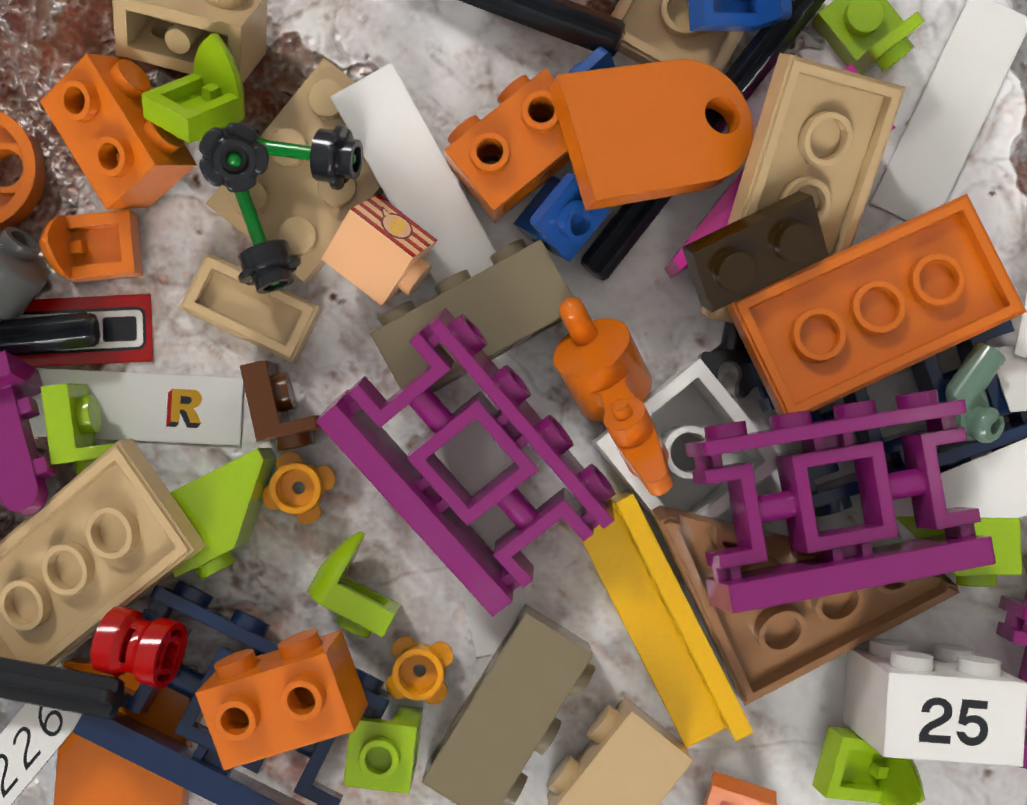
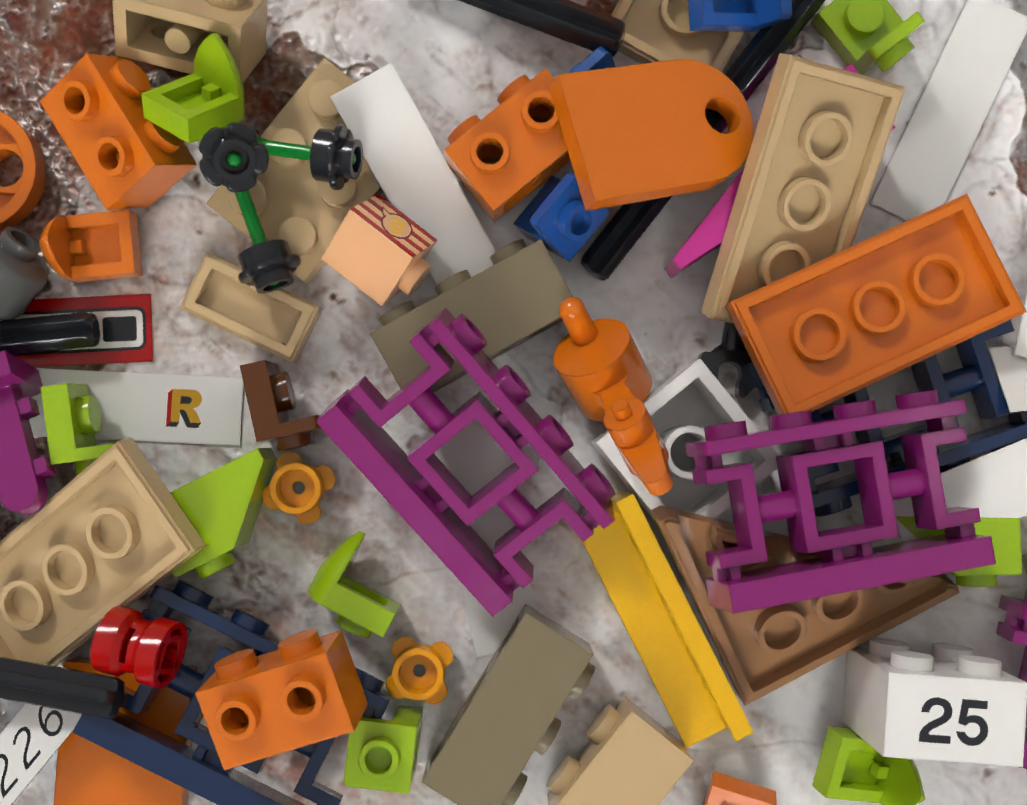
dark brown plate [682,191,829,312] -> none
sand green arm [945,342,1006,443] -> none

